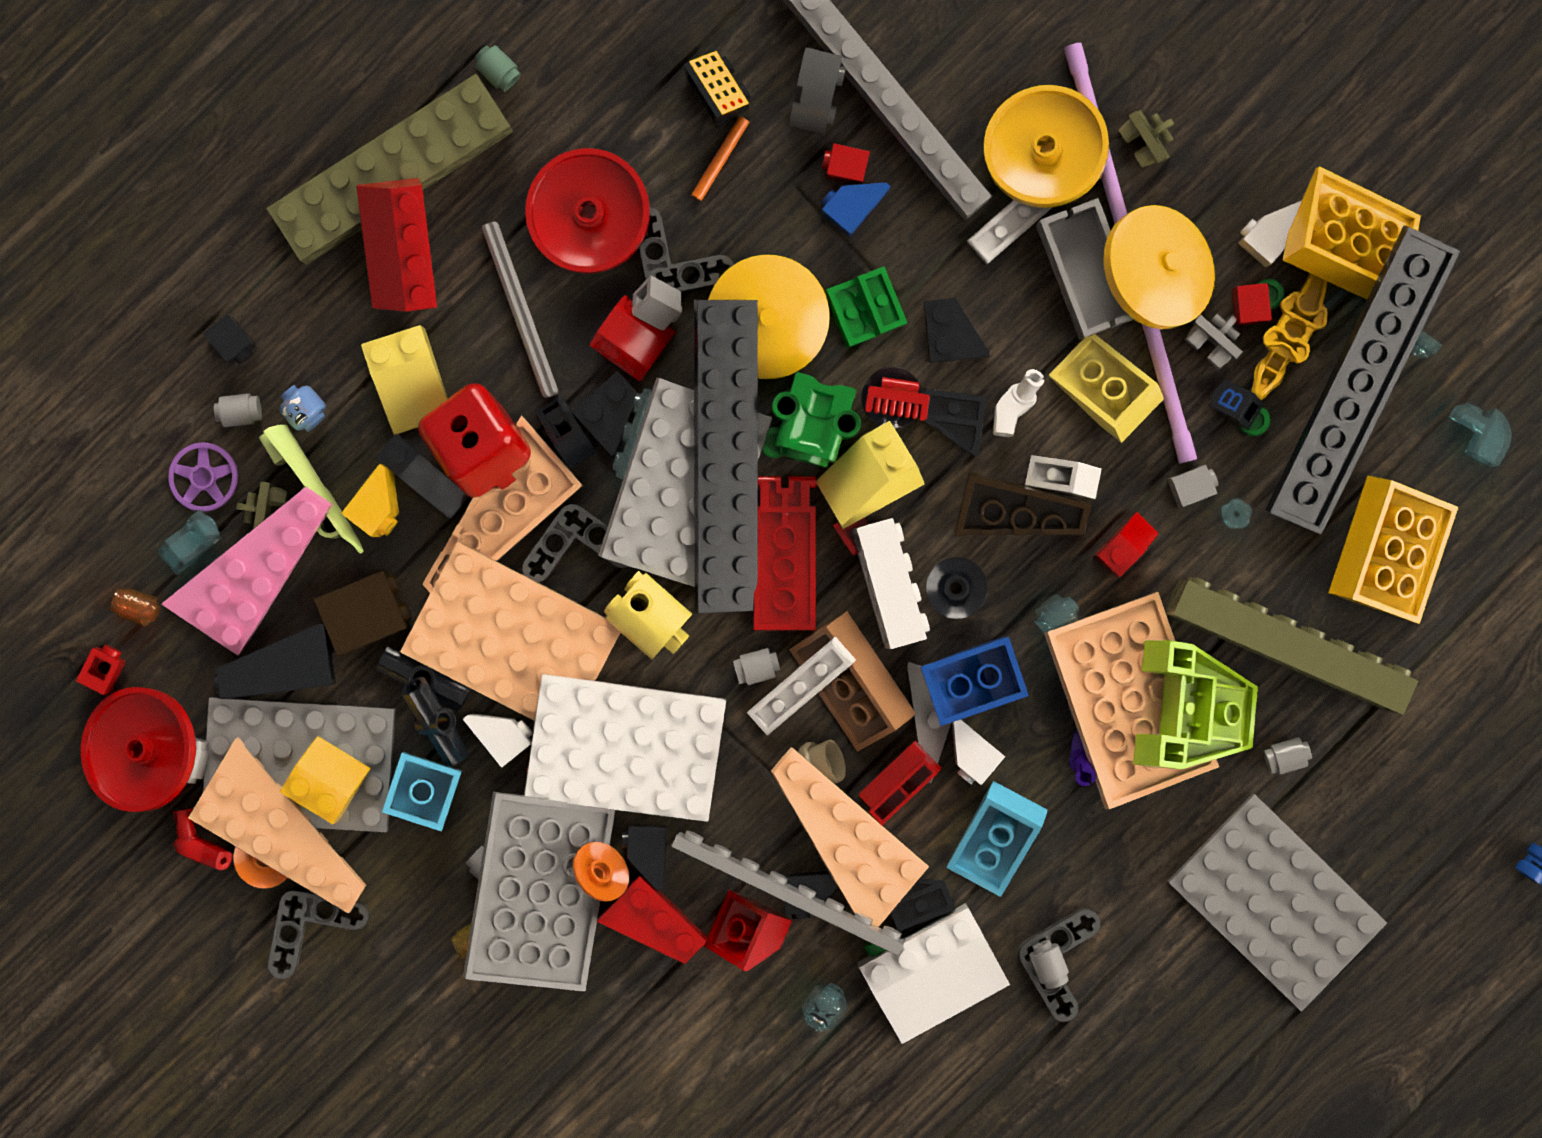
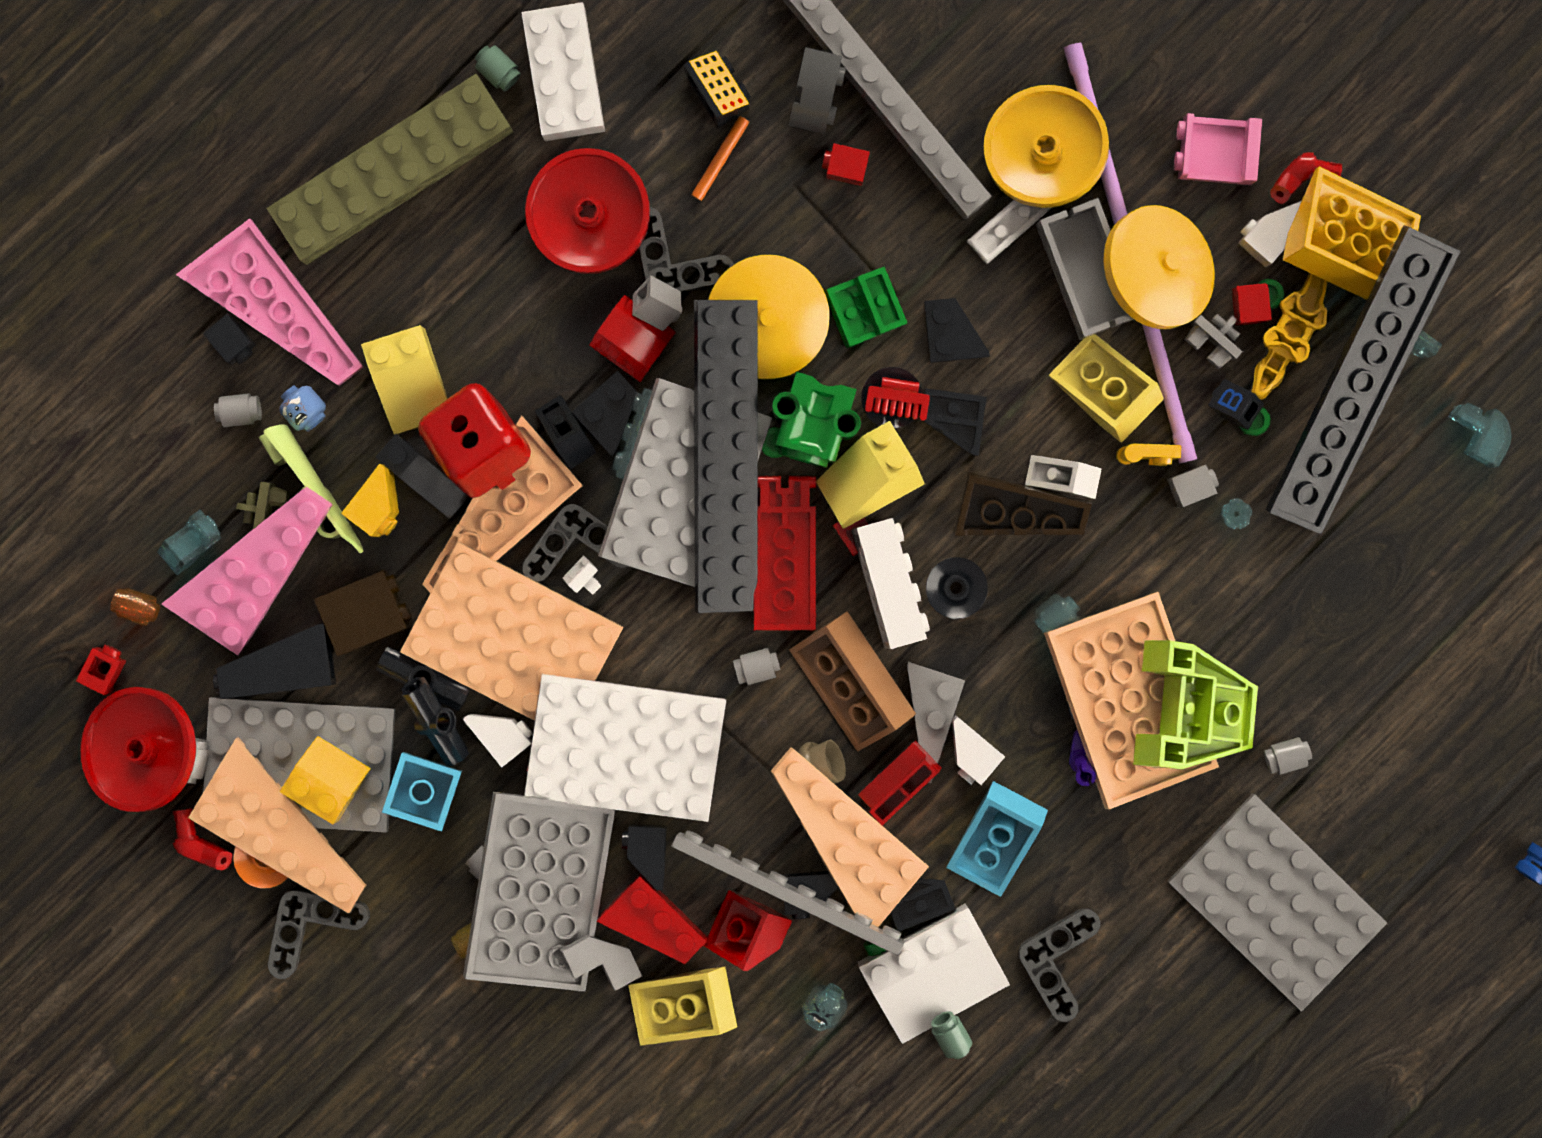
medium lavender wheel [168,442,238,512] -> none
red slope [356,178,437,312] -> none
light grey axle [482,222,558,398] -> none
orange dish [573,842,629,901] -> none
light yellow cylinder [604,571,692,660] -> none
white tile [747,637,856,735] -> none
blue slope [821,182,891,237] -> none
blue slope [920,637,1029,726] -> none
white arm [993,369,1044,437] -> none
light grey brick [1029,940,1069,989] -> none
red slope [1093,512,1159,577] -> none
olive hips [1119,110,1175,167] -> none
olive brick [1165,577,1418,715] -> none
yellow slope [1328,476,1458,624] -> none
none -> bright pink wing [176,219,364,386]
none -> white brick [521,2,605,141]
none -> light grey tile [560,935,642,991]
none -> white tile [563,555,601,594]
none -> light yellow slope [628,966,737,1046]
none -> sand green brick [931,1011,972,1059]
none -> yellow plate [1116,444,1181,466]
none -> bright pink panel [1174,113,1262,185]
none -> red arm [1270,152,1342,204]

